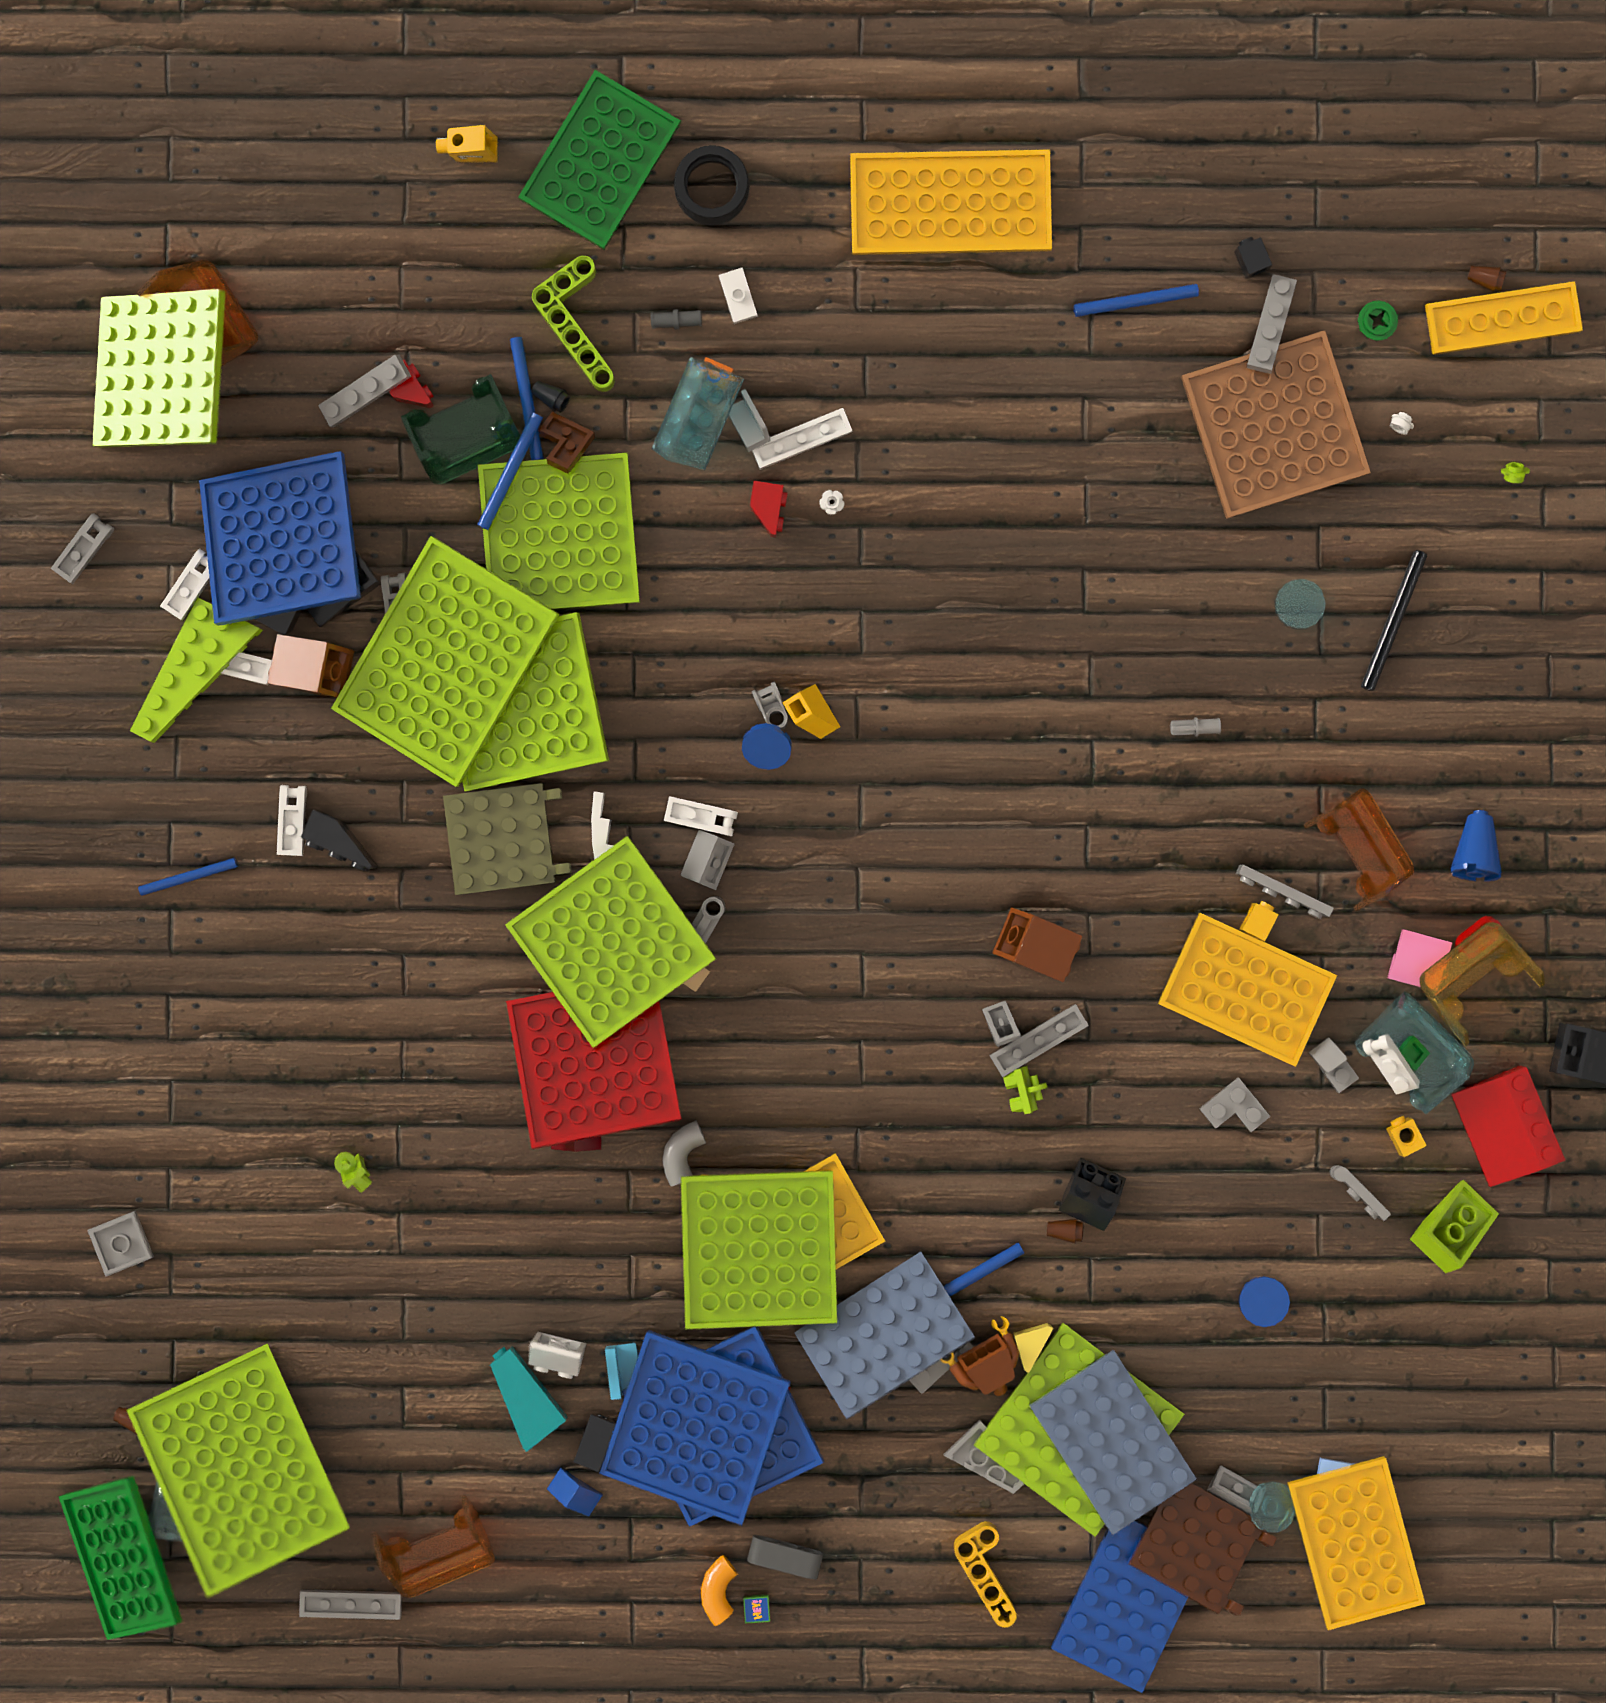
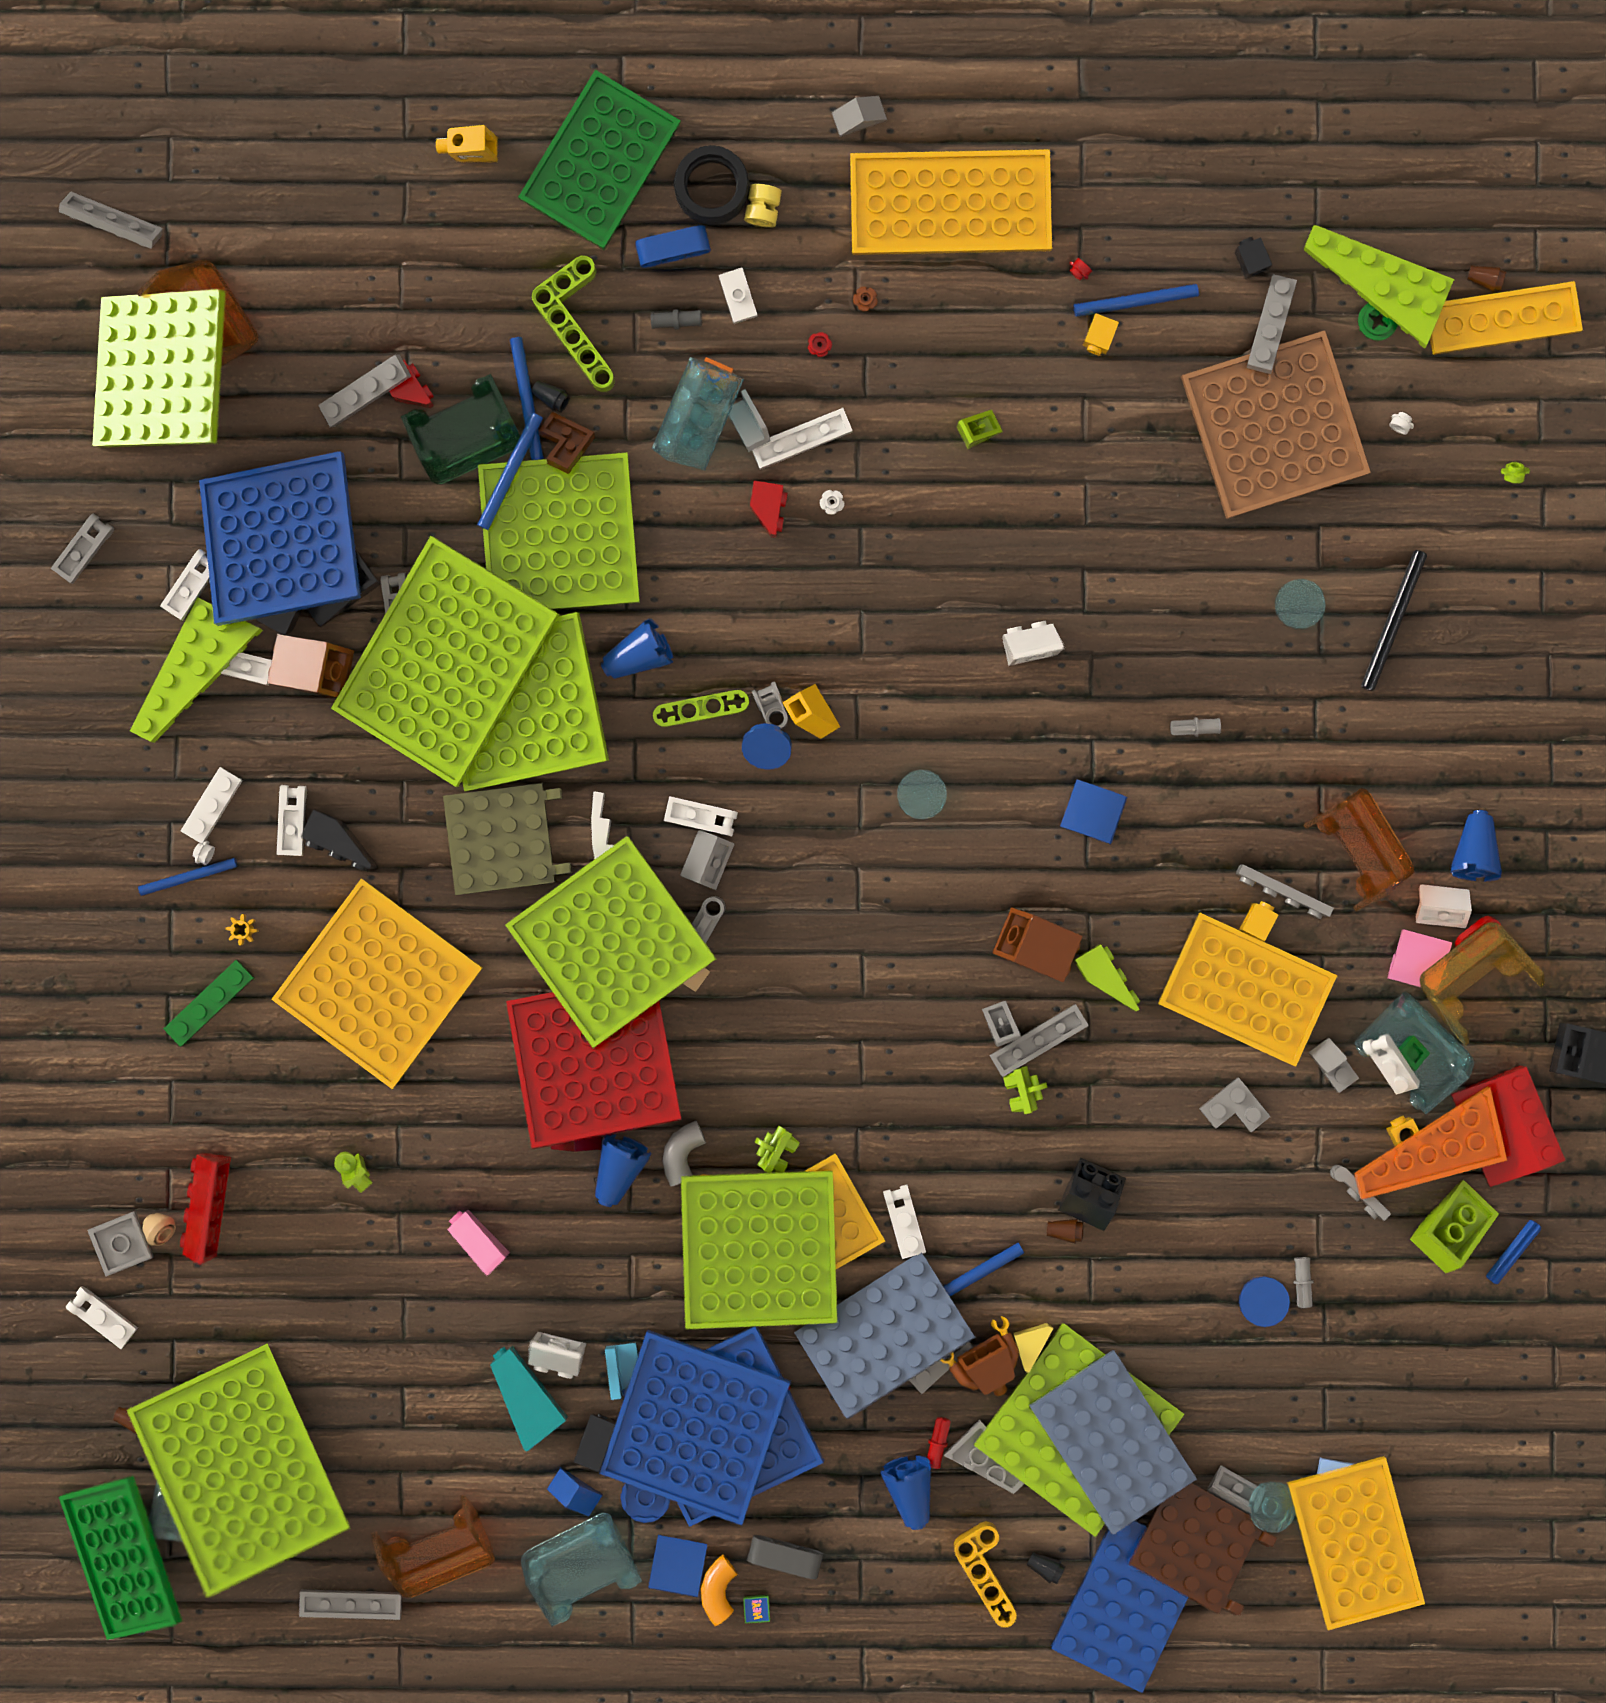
none -> light grey plate [59,192,163,249]
none -> white plate [66,1286,138,1349]
none -> tan cone [142,1213,176,1246]
none -> green plate [163,960,255,1047]
none -> red slope [180,1153,231,1264]
none -> white plate [181,767,243,844]
none -> white plate [193,841,215,865]
none -> yellow gear [226,914,259,945]
none -> yellow plate [271,878,483,1089]
none -> bright pink slope [447,1210,510,1275]
none -> clear light blue windscreen [521,1513,642,1627]
none -> blue cone [595,1134,651,1207]
none -> blue cone [601,618,673,679]
none -> blue tile [621,1483,671,1523]
none -> blue beam [635,225,711,268]
none -> blue slope [648,1535,707,1598]
none -> lime beam [653,690,749,727]
none -> light yellow wheel [744,184,782,227]
none -> lime hips [754,1125,799,1173]
none -> red plate [808,332,832,357]
none -> light grey slope [832,96,887,137]
none -> dark orange plate [853,287,878,311]
none -> blue cone [881,1456,931,1530]
none -> white plate [883,1185,926,1259]
none -> clear light blue tile [897,770,947,820]
none -> red axle [927,1417,951,1469]
none -> lime slope [957,409,1003,449]
none -> white slope [1002,621,1064,666]
none -> black cone [1027,1552,1066,1584]
none -> blue slope [1060,780,1128,844]
none -> red plate [1069,258,1092,281]
none -> lime slope [1073,944,1140,1011]
none -> yellow brick [1083,313,1119,356]
none -> light grey axle [1293,1257,1314,1308]
none -> lime wing [1304,225,1454,348]
none -> orange wing [1354,1087,1507,1199]
none -> white panel [1416,885,1472,928]
none -> blue axle [1486,1220,1541,1284]

